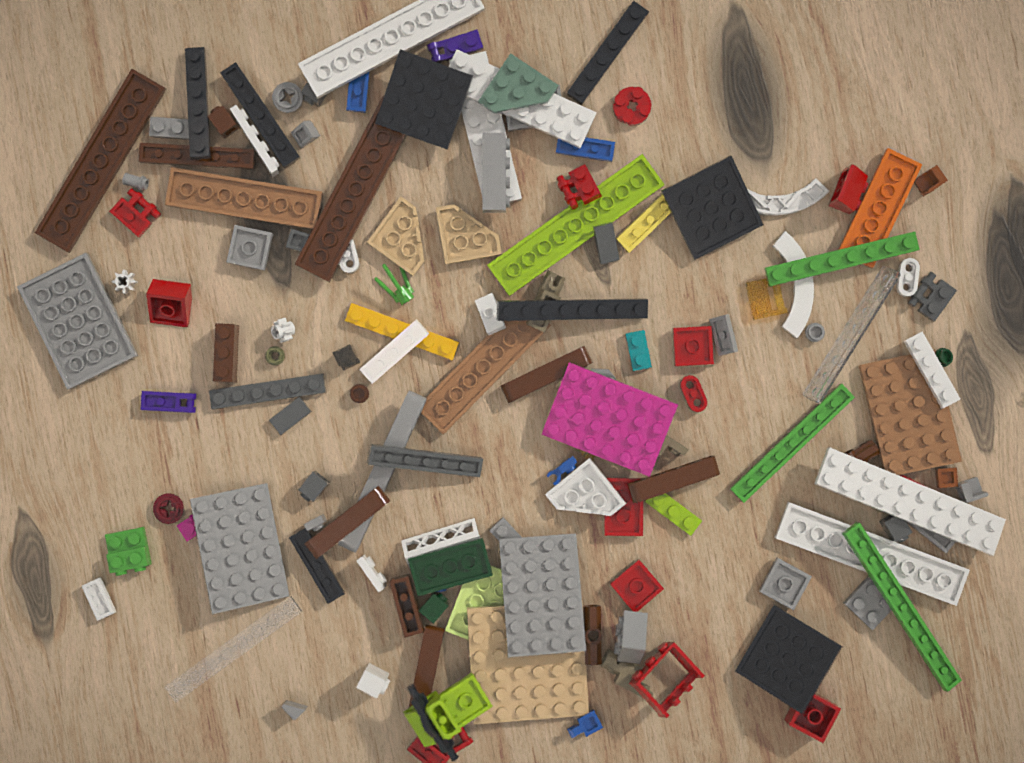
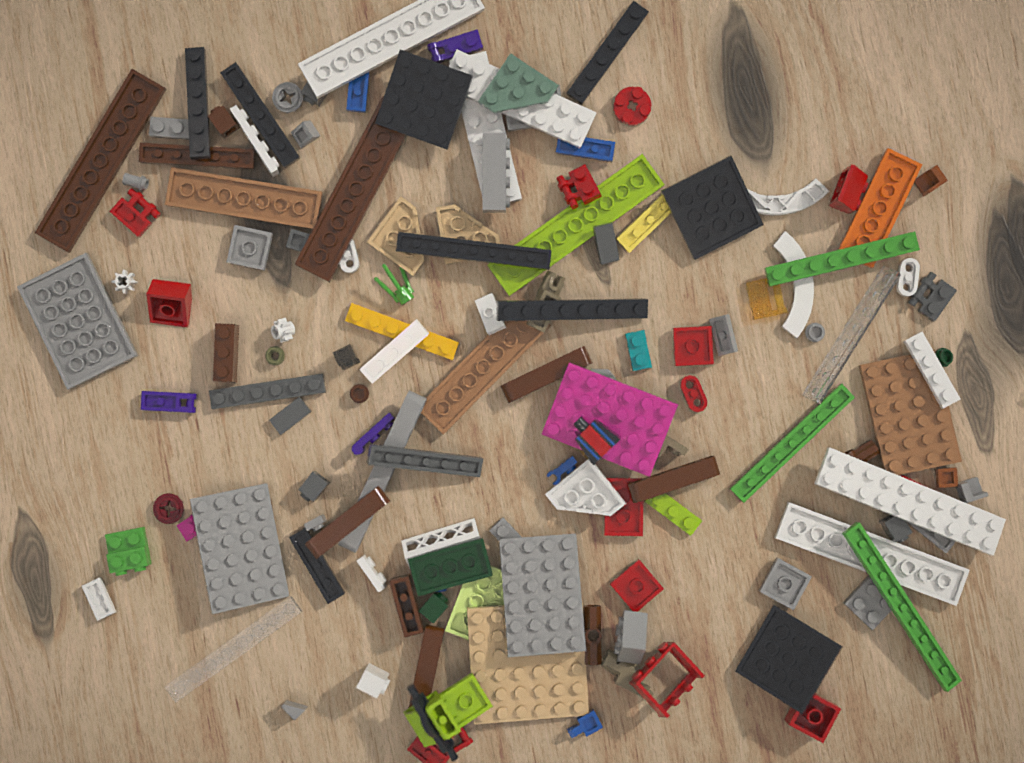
none -> dark purple plate [352,412,396,455]
none -> black plate [396,232,552,270]
none -> torso [573,416,621,465]

